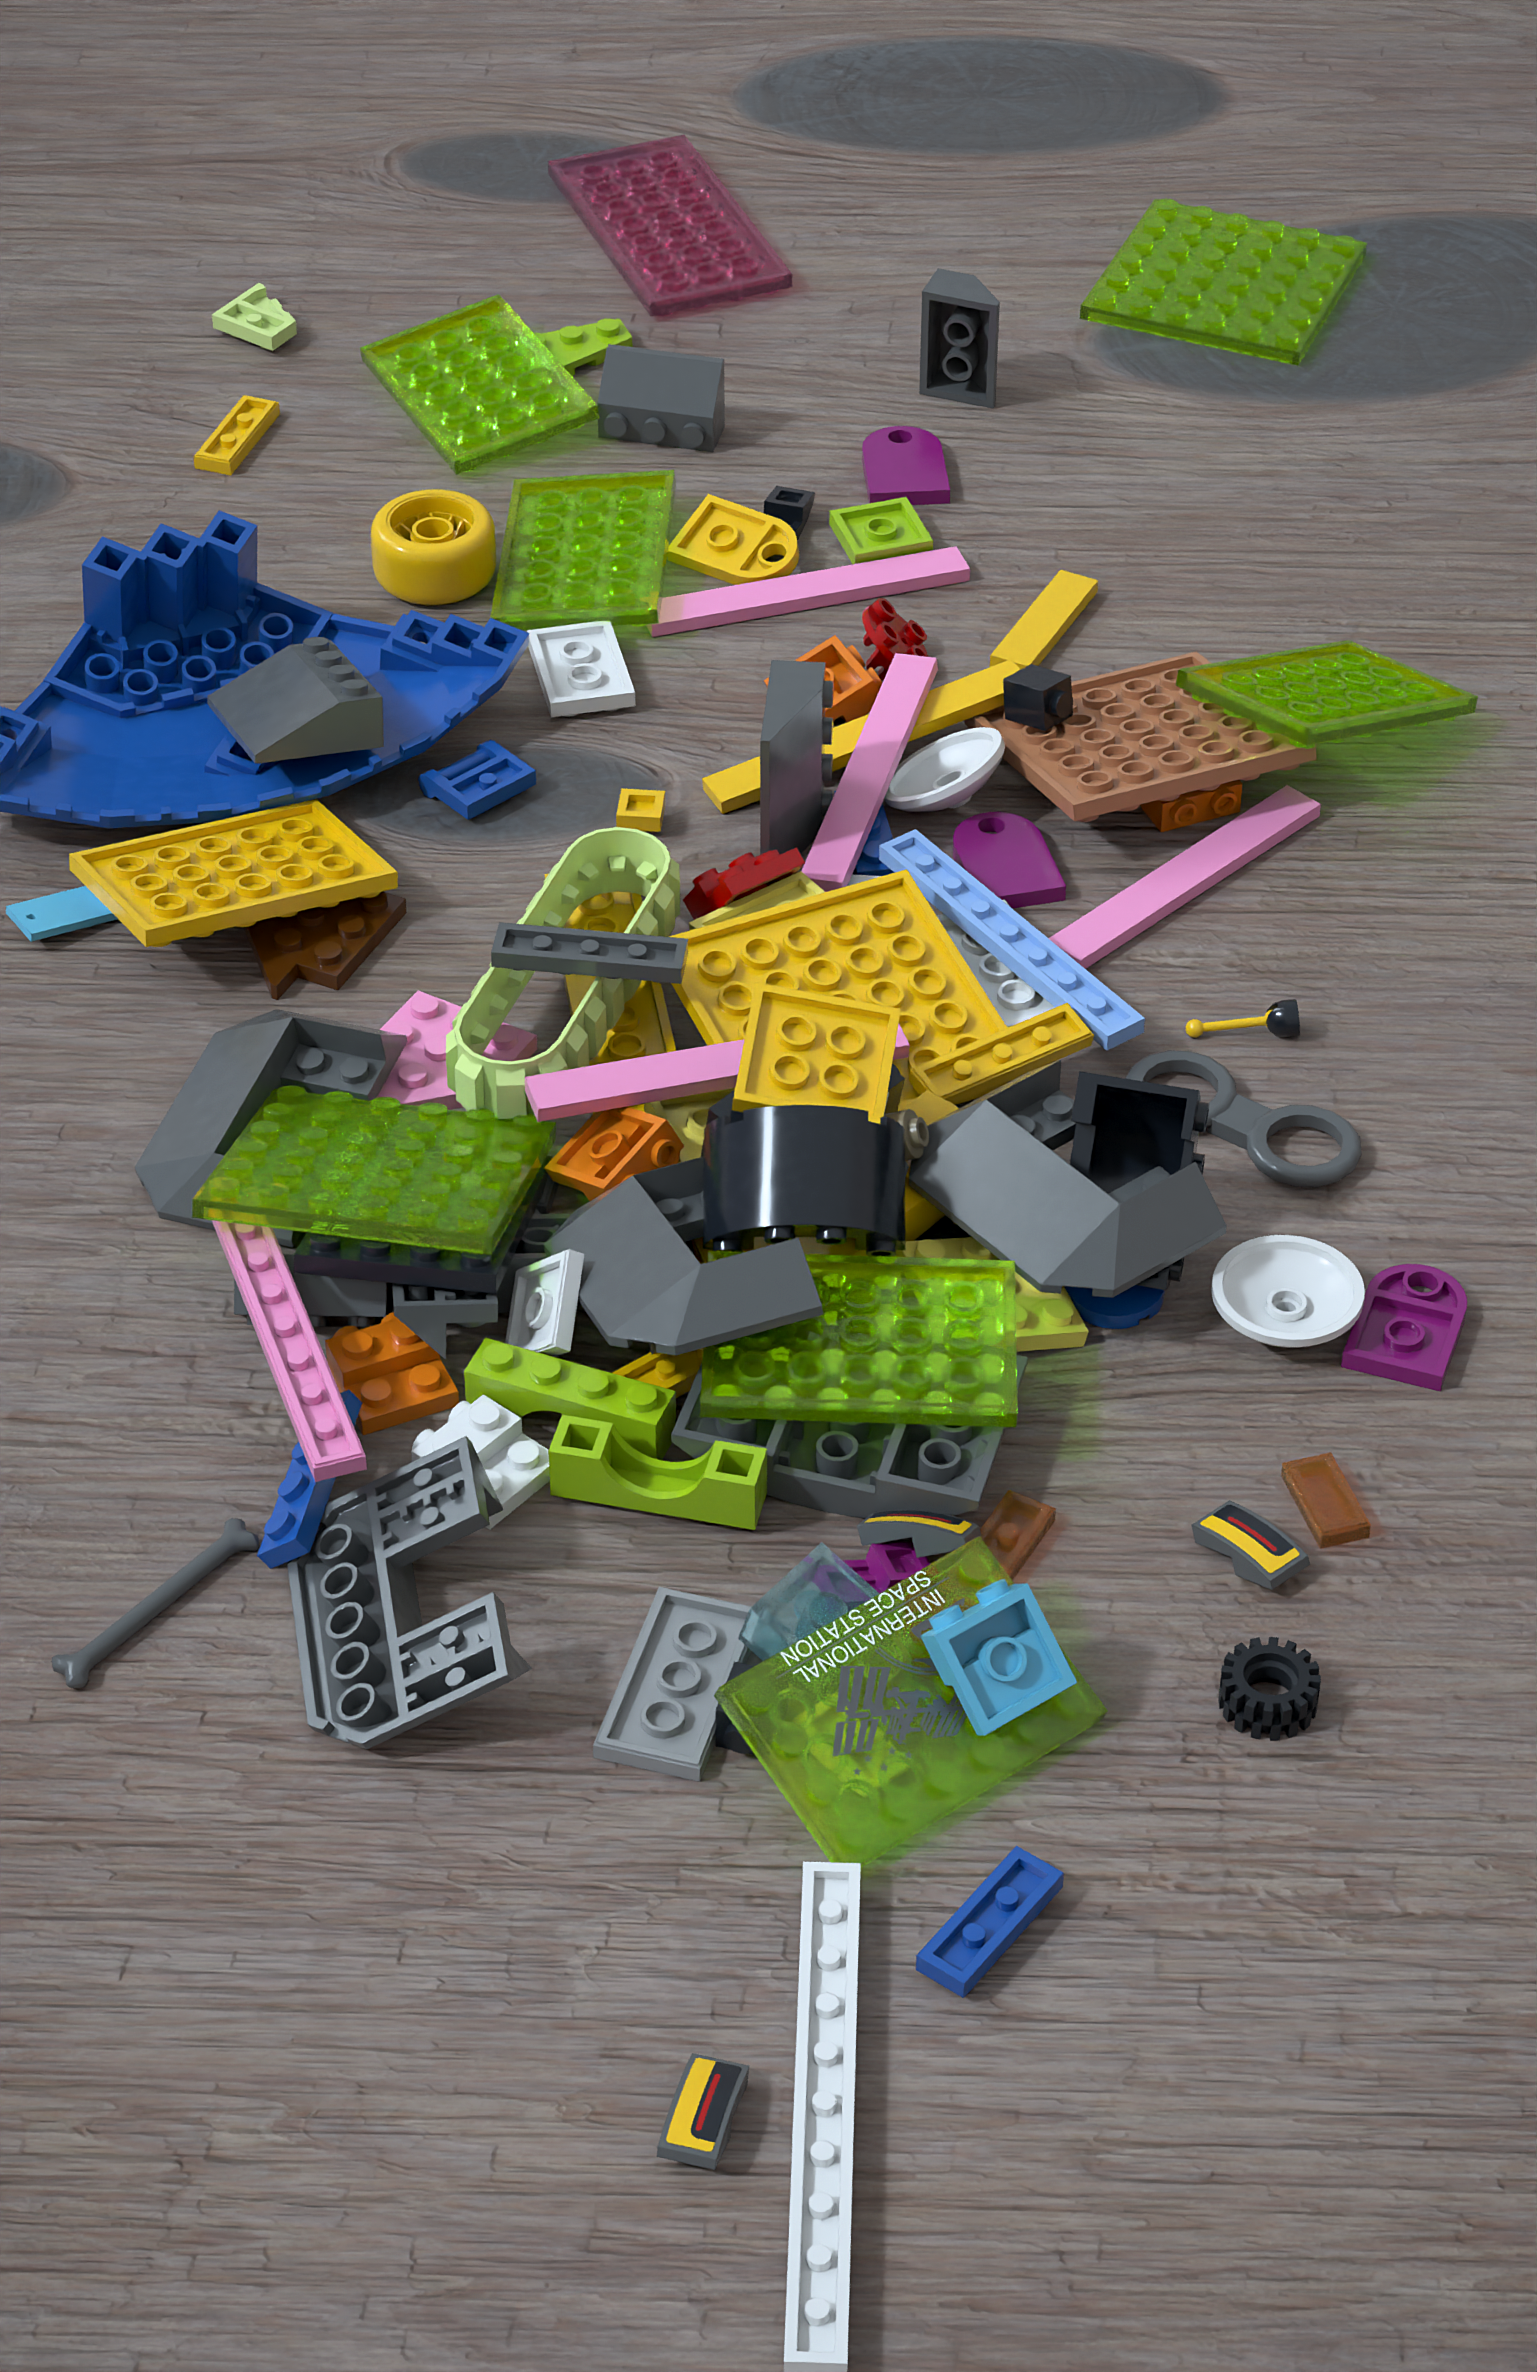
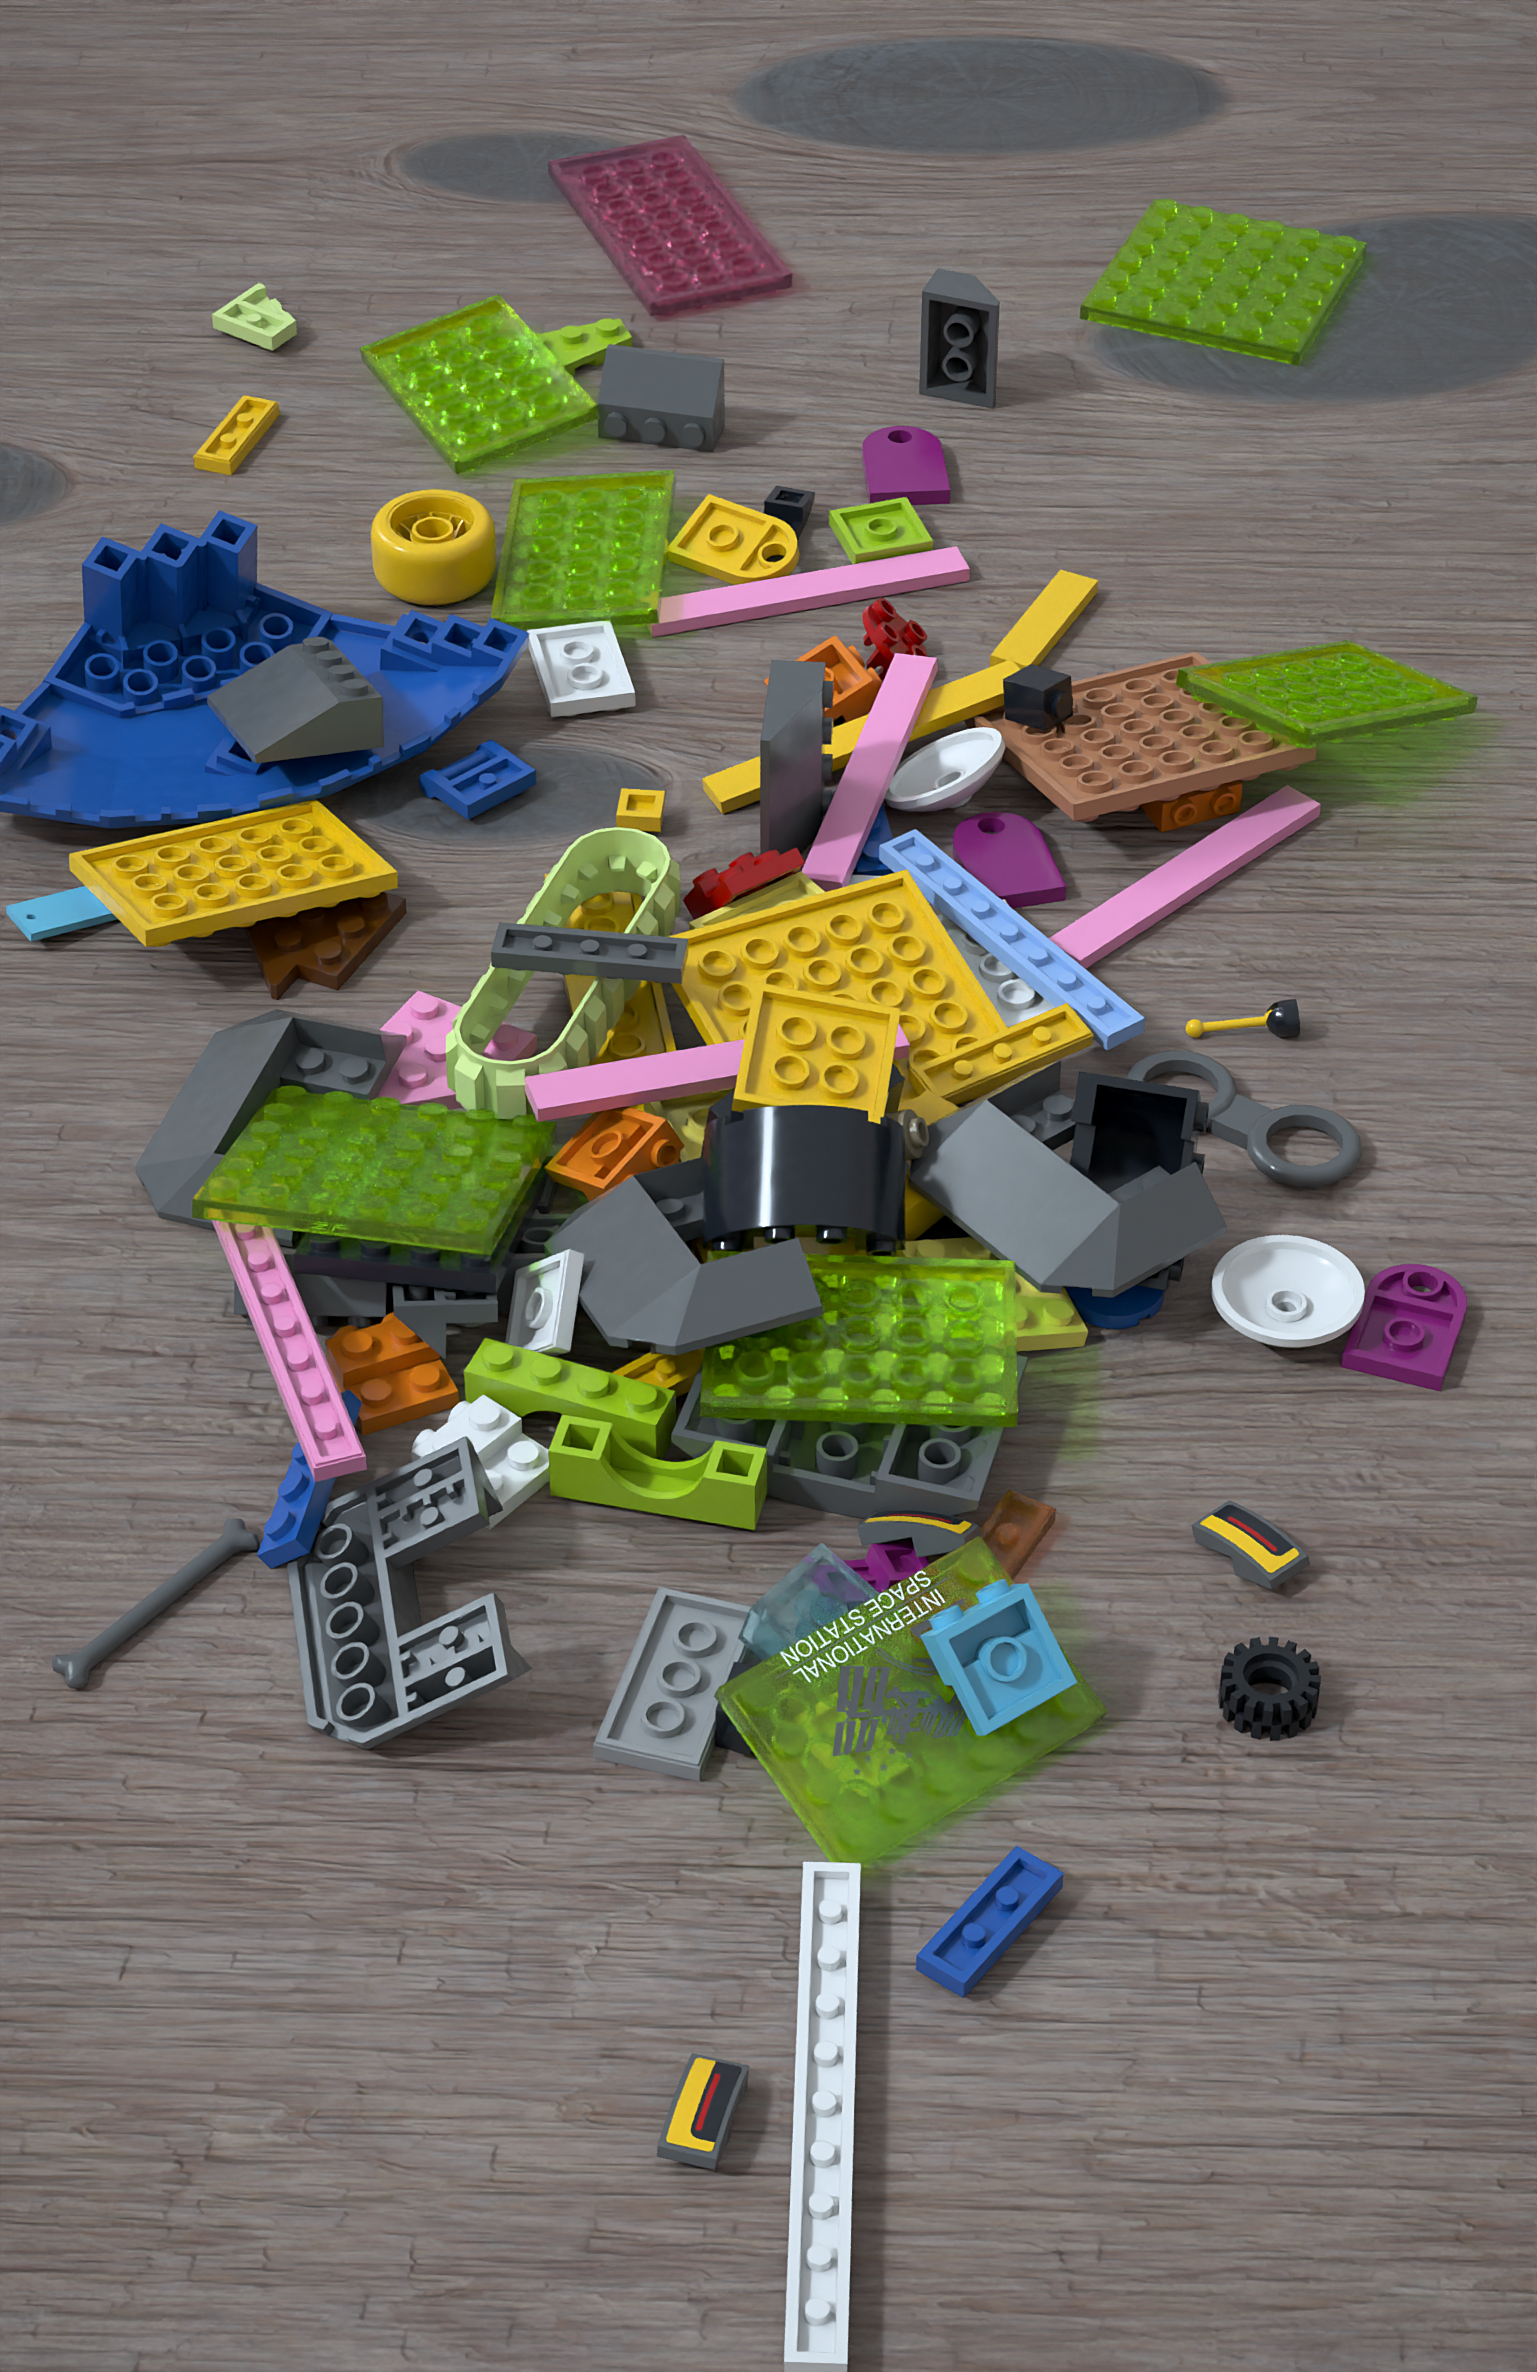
clear orange tile [1281,1452,1371,1549] -> none

